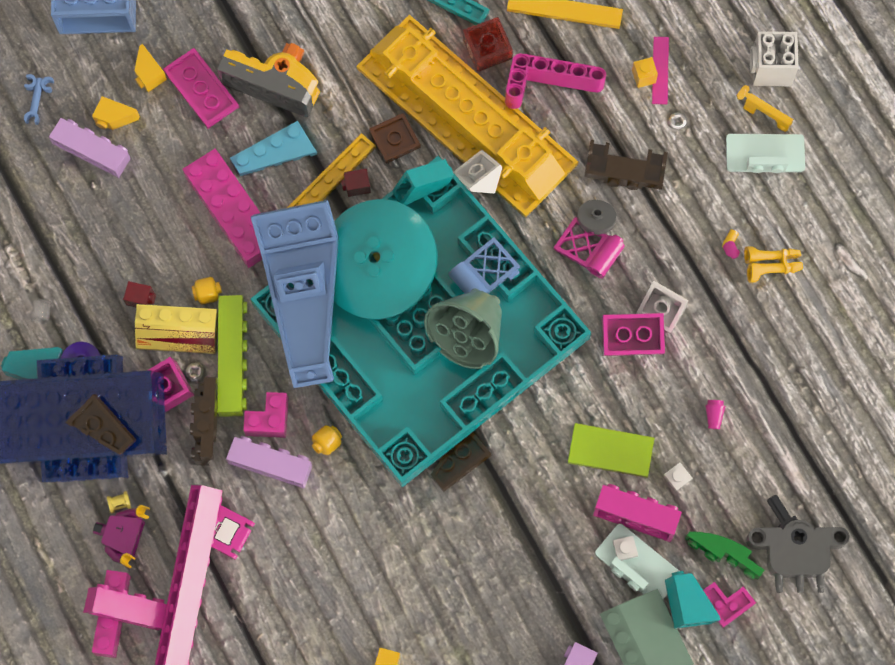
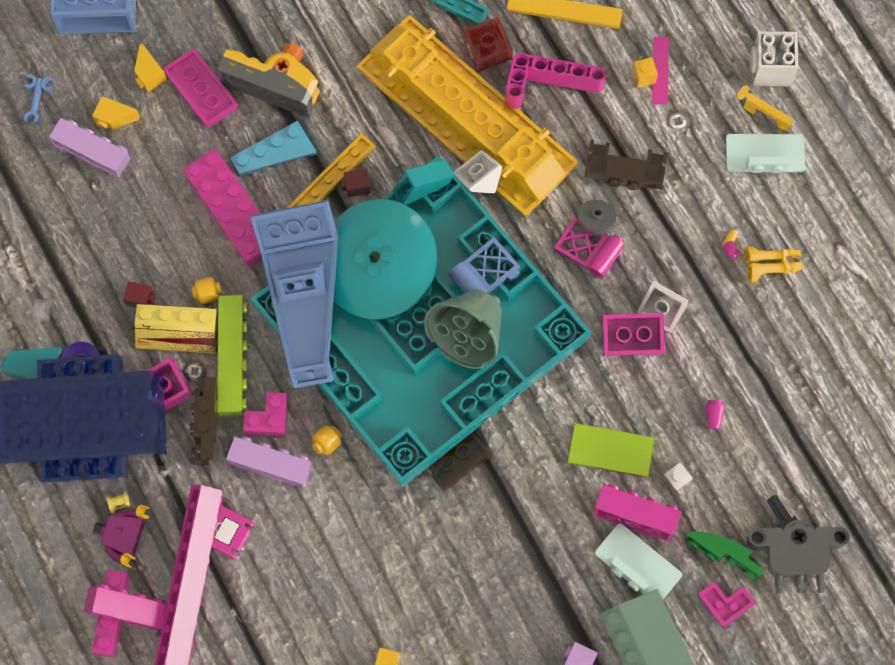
dark brown wing [65,394,136,455] -> none
reddish brown plate [369,113,421,164] -> none
white plate [613,536,638,561] -> none
teal slope [665,571,721,629] -> none

